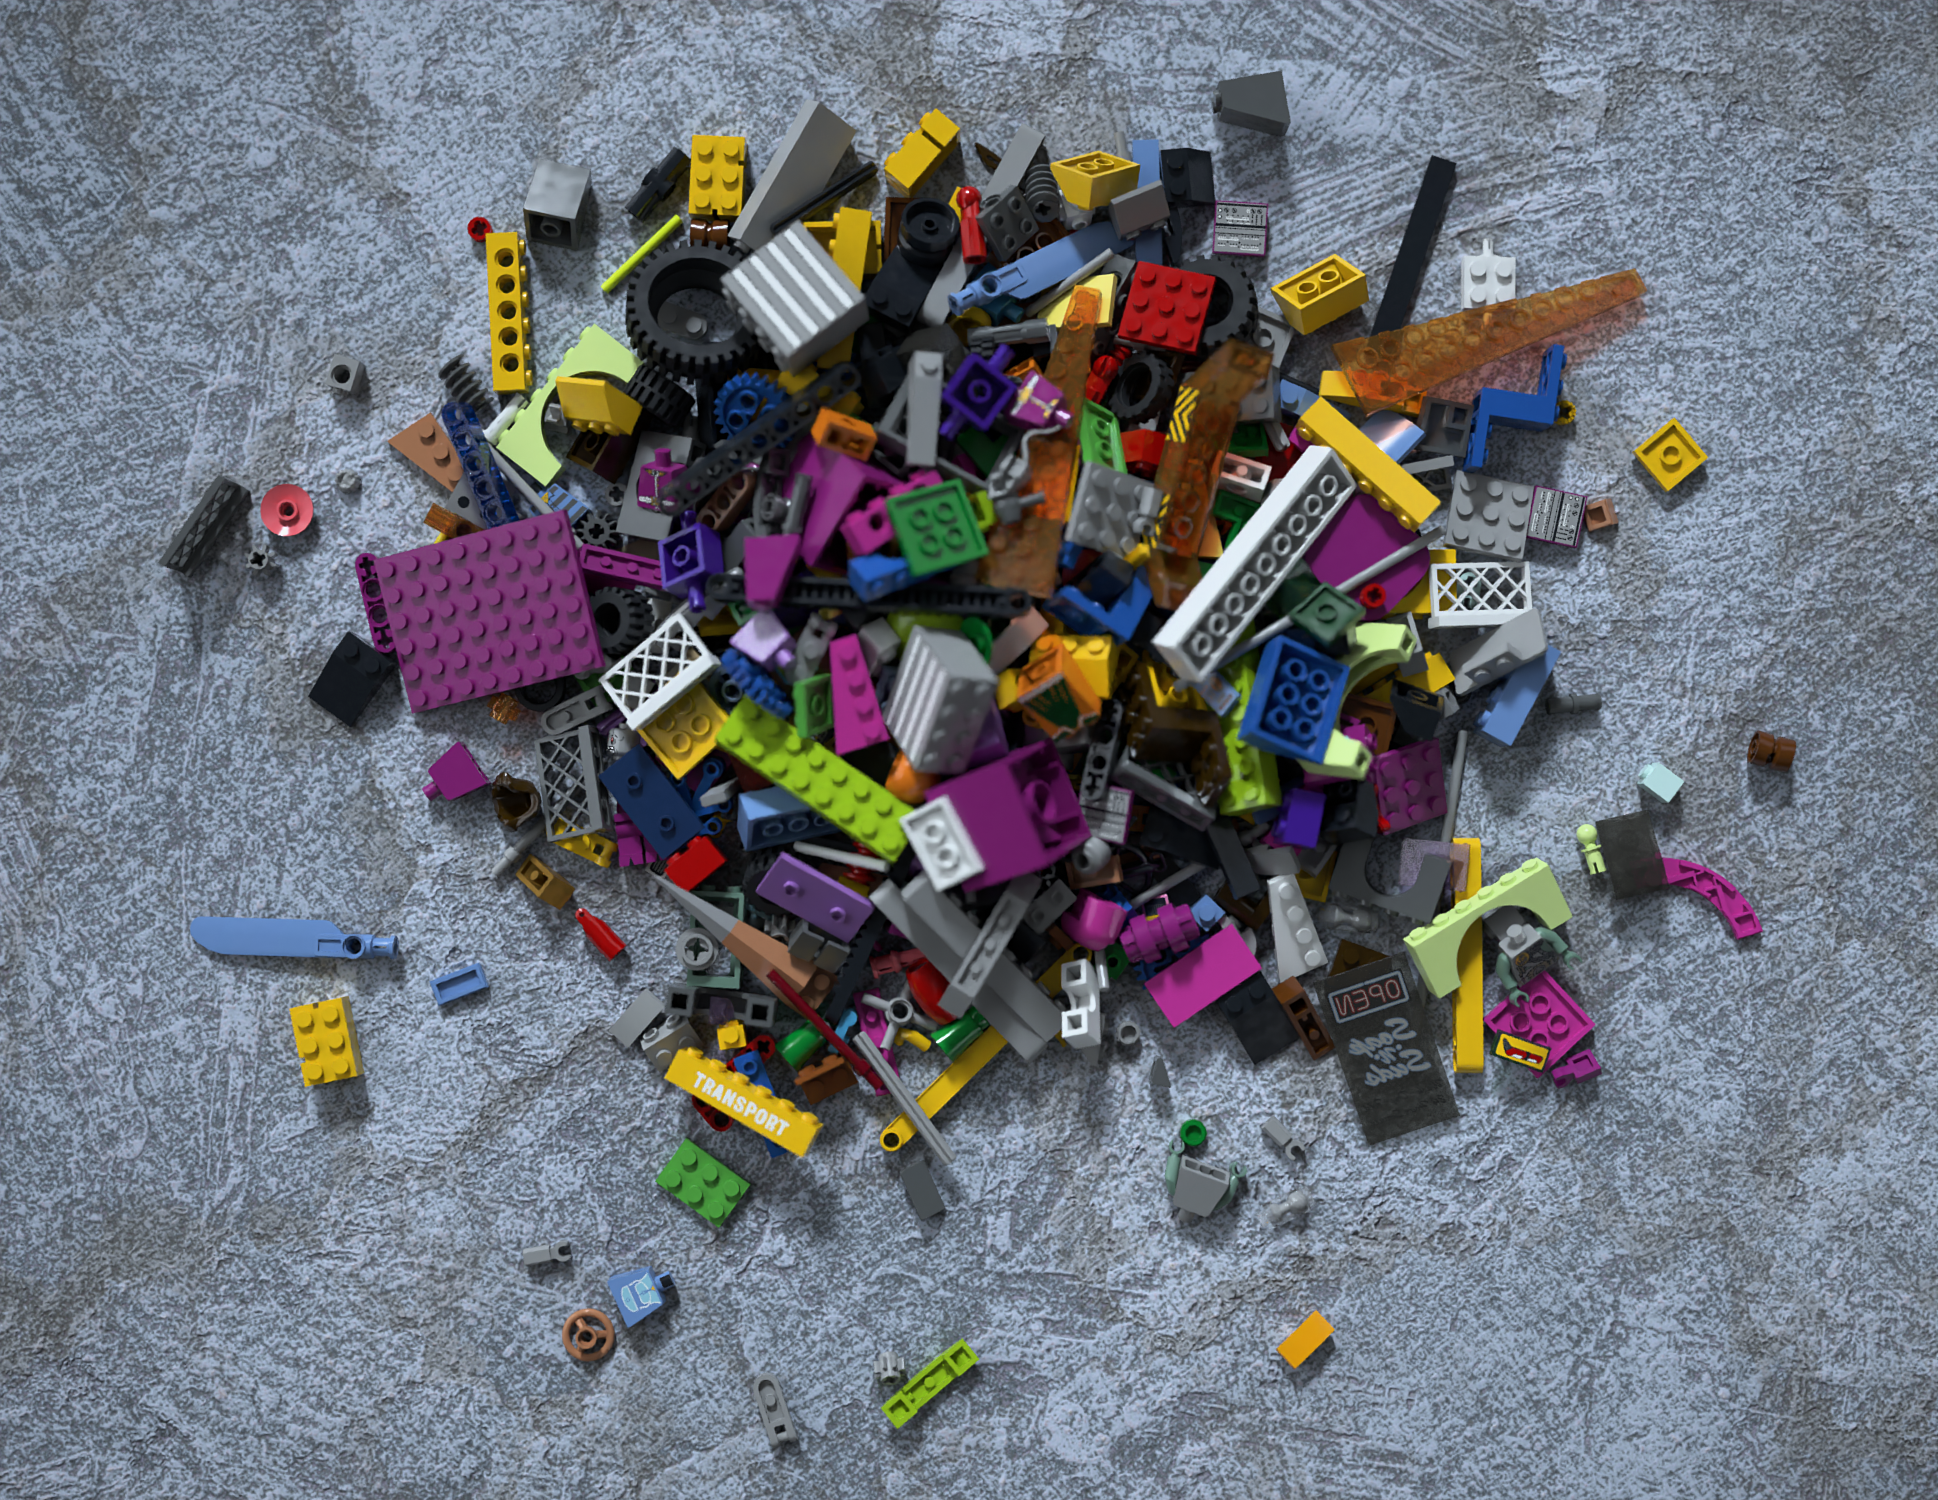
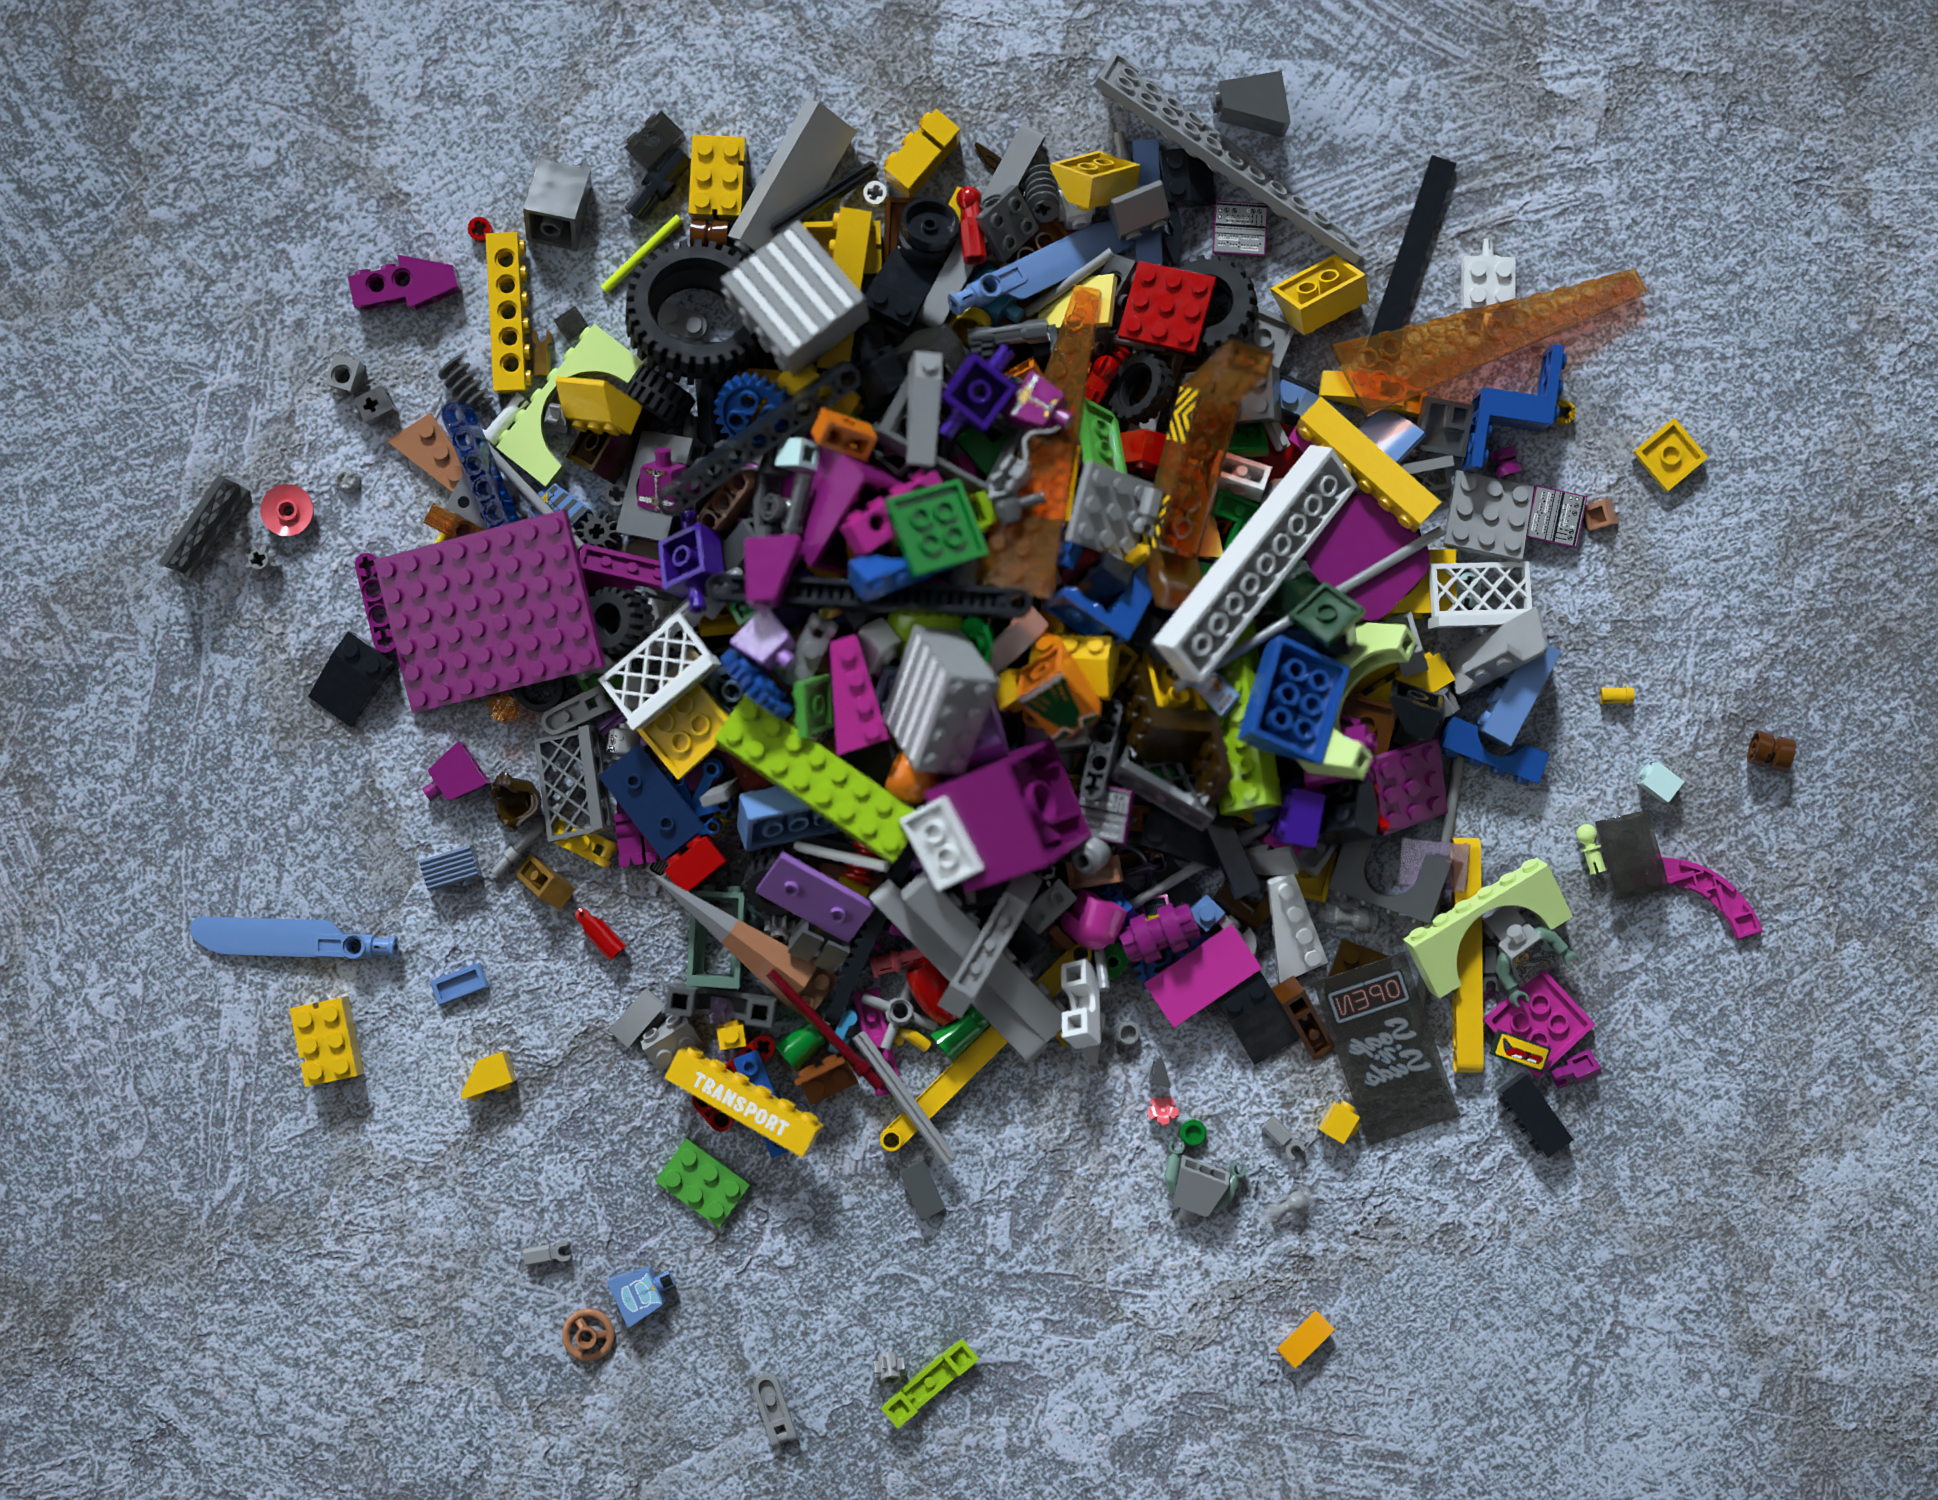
light grey gear [675,927,718,970] -> none
red bush [1359,583,1386,609] -> none
dark grey pin [1545,693,1602,715] -> none
none -> magenta brick [348,255,462,312]
none -> flat silver brick [353,385,399,426]
none -> sand blue brick [419,845,482,894]
none -> yellow slope [460,1050,517,1102]
none -> pearl gold bar [531,331,553,378]
none -> clear smoke plate [554,306,589,344]
none -> clear smoke brick [624,110,686,173]
none -> light aqua brick [775,438,819,472]
none -> white bush [863,181,887,207]
none -> light grey wing [1093,50,1364,264]
none -> coral plant [1147,1096,1180,1127]
none -> yellow brick [1318,1100,1360,1144]
none -> blue arch [1438,717,1550,786]
none -> dark grey bar [1482,946,1501,992]
none -> magenta wheel [1490,445,1523,478]
none -> black brick [1496,1072,1574,1158]
none -> yellow pin [1599,685,1635,706]

